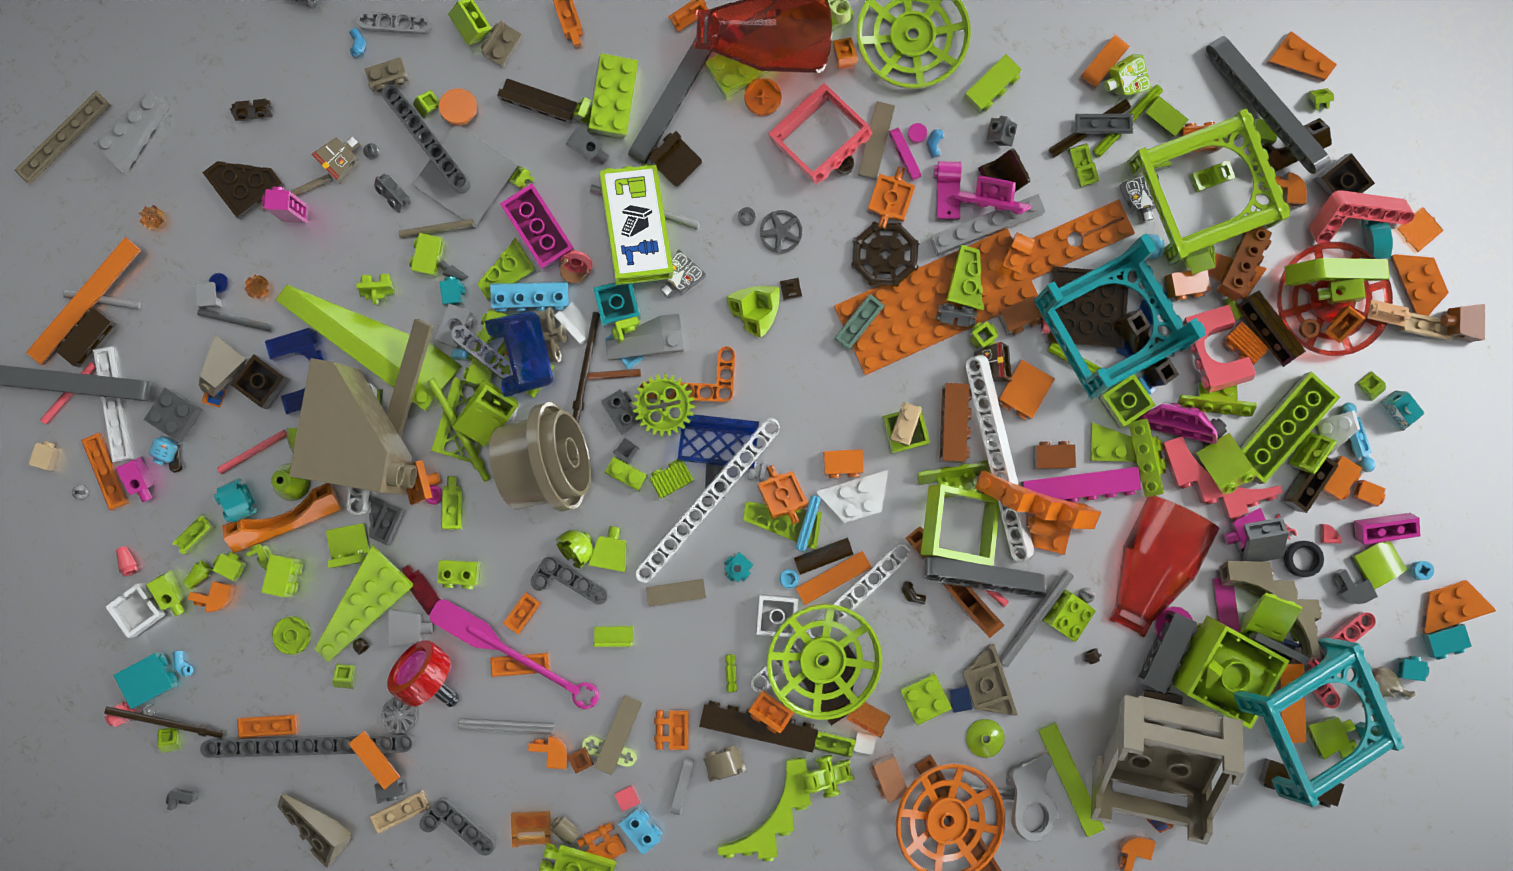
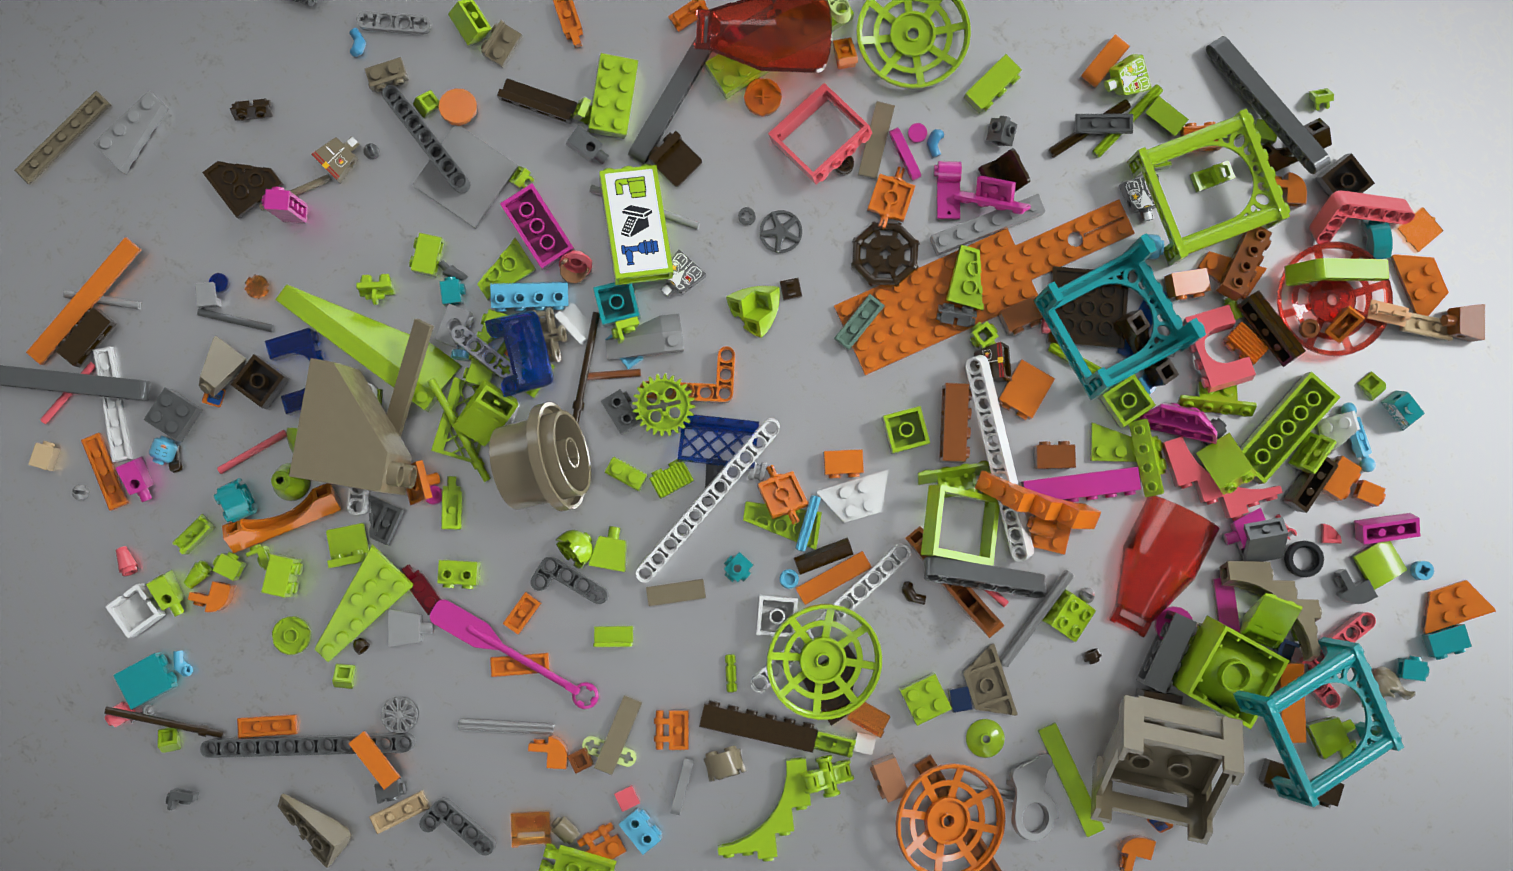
clear orange gear [139,205,164,230] -> none
dark grey hinge [374,173,411,213] -> none
red wheel [387,640,459,707] -> none
dark tan bar [399,219,475,238] -> none
dark grey panel [613,438,640,464] -> none
orange bracket [748,690,795,733] -> none
tan brick [890,402,922,446] -> none
orange brick [1002,232,1035,274] -> none
lime slope [1068,143,1099,187] -> none
lime brick [1184,245,1215,275] -> none
lime slope [1206,659,1224,689] -> none
dark grey tile [1249,632,1310,665] -> none
orange wing [1267,31,1337,81] -> none
lime torso [1317,278,1366,304] -> none

